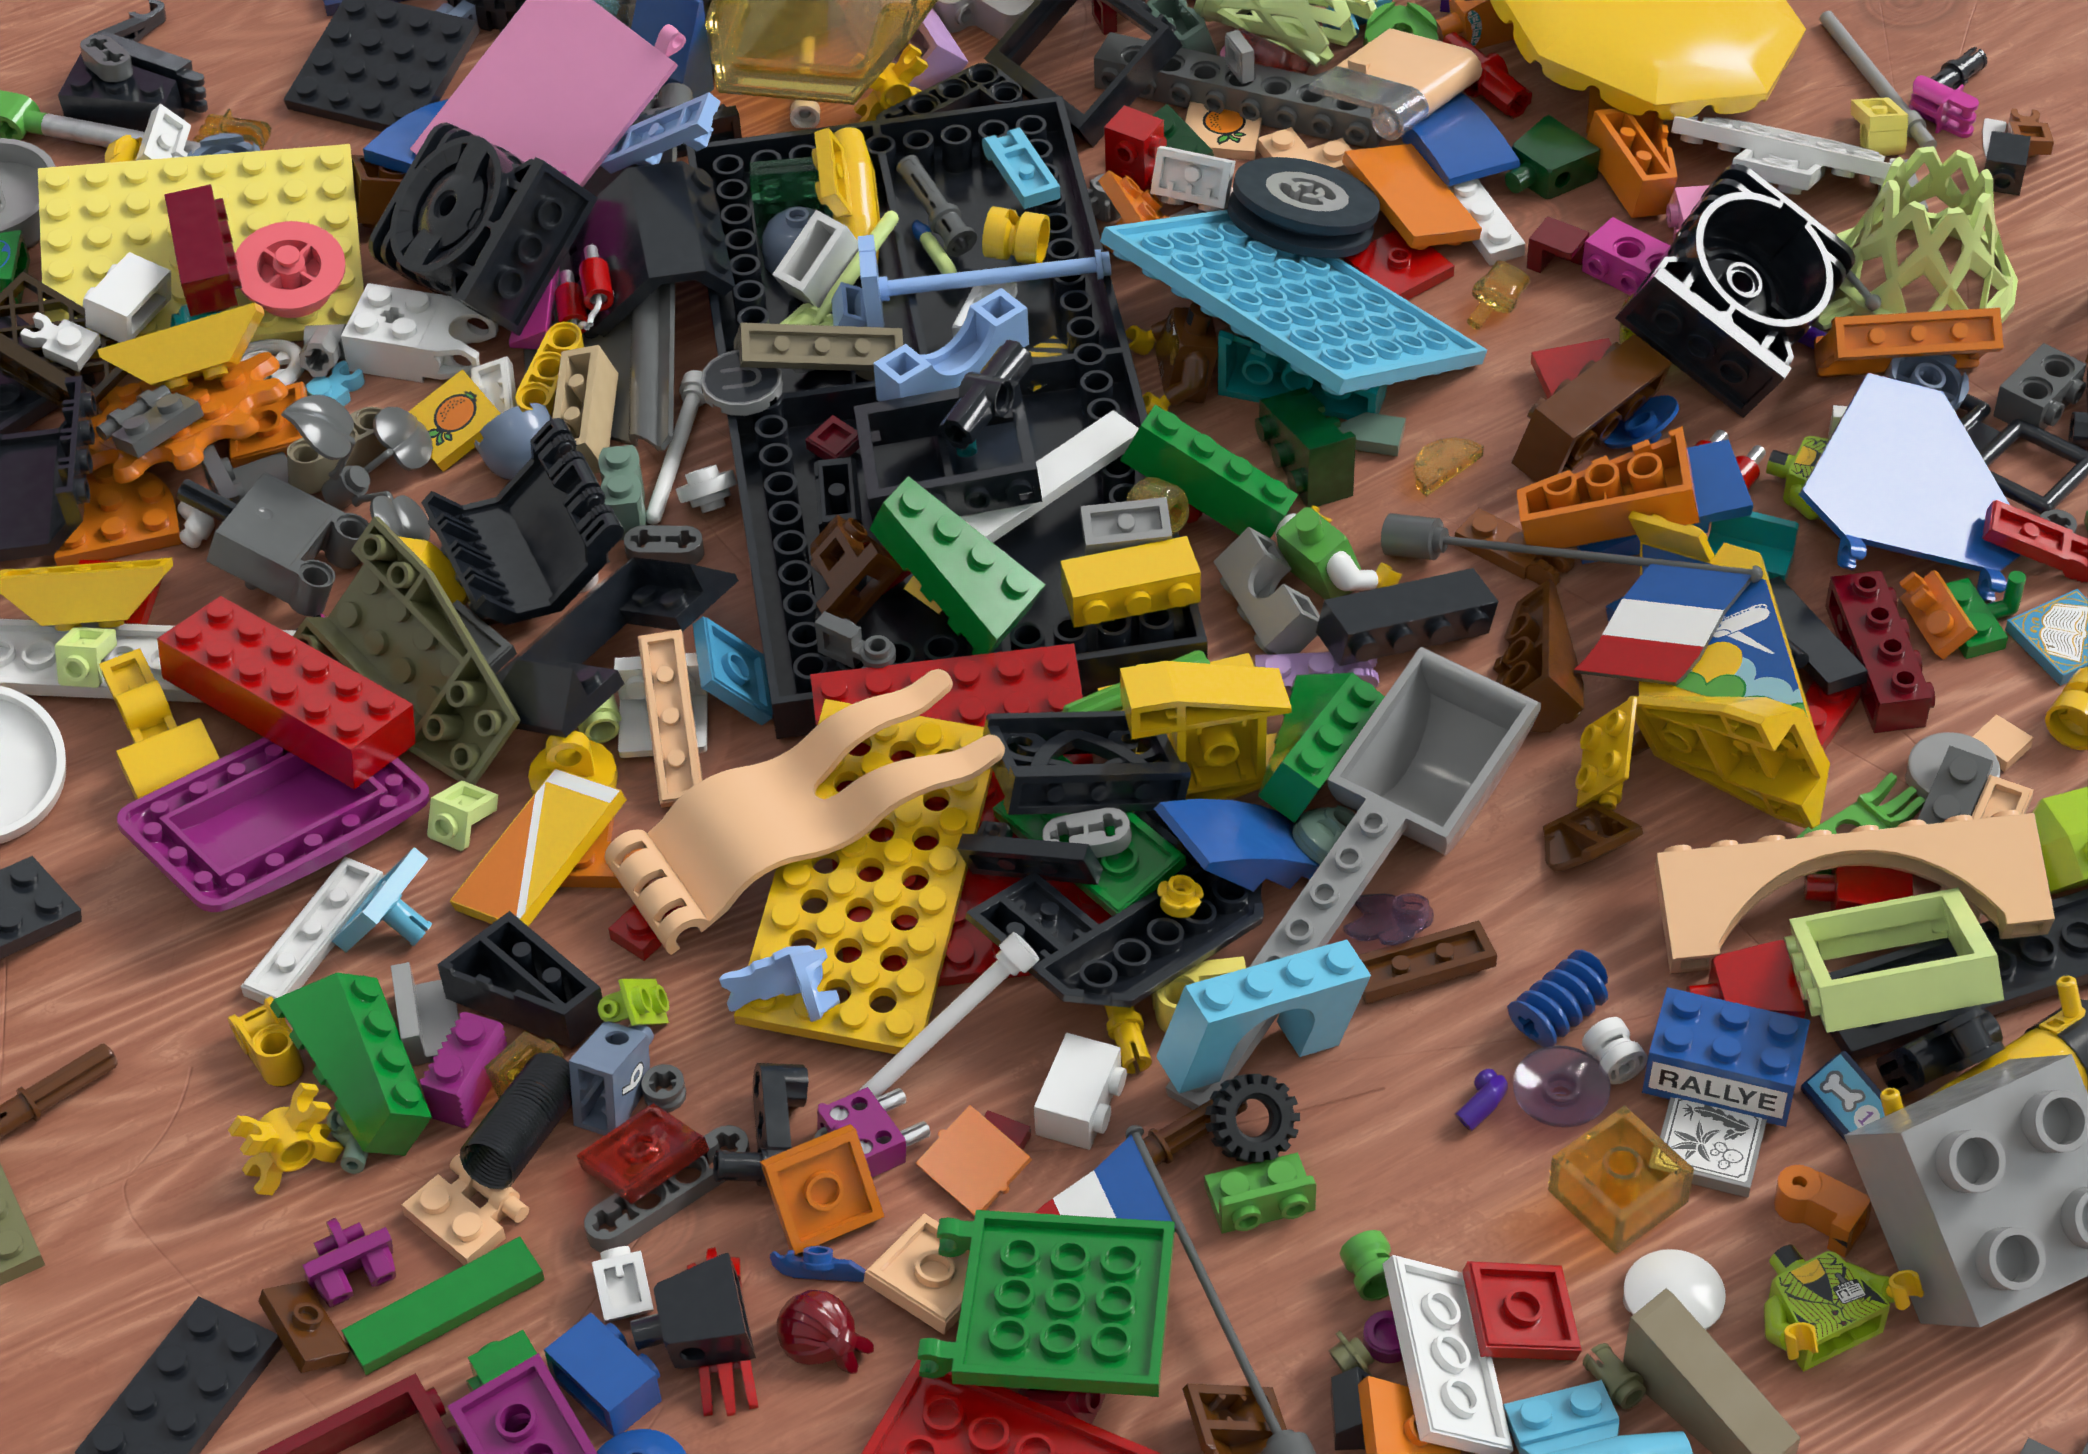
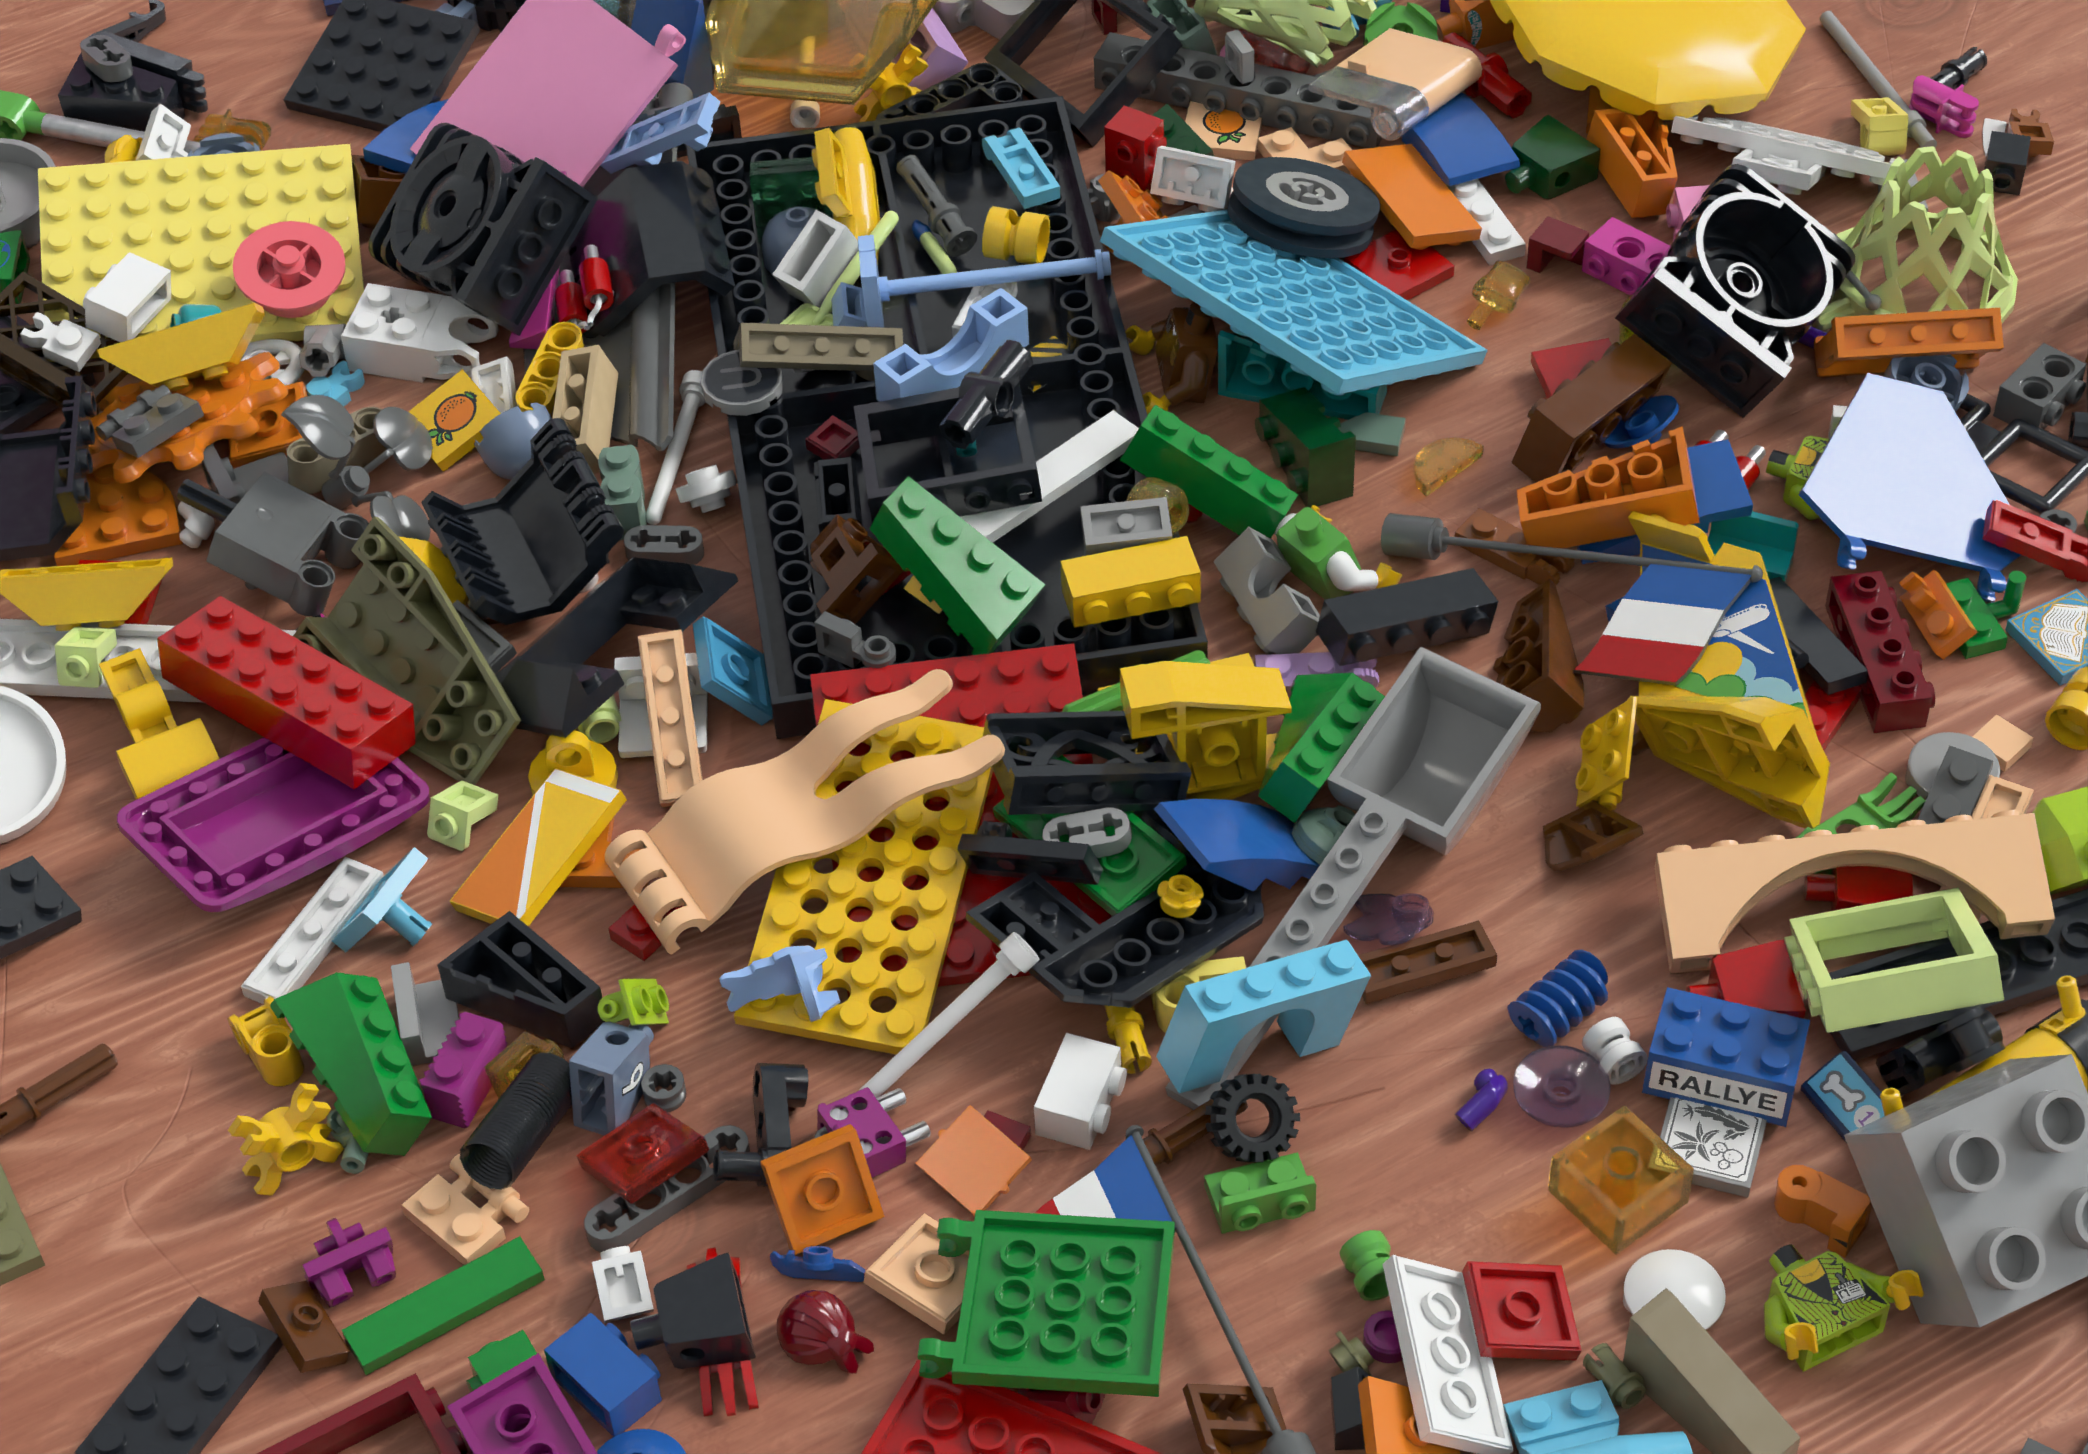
dark red brick [164,184,242,316] -> none

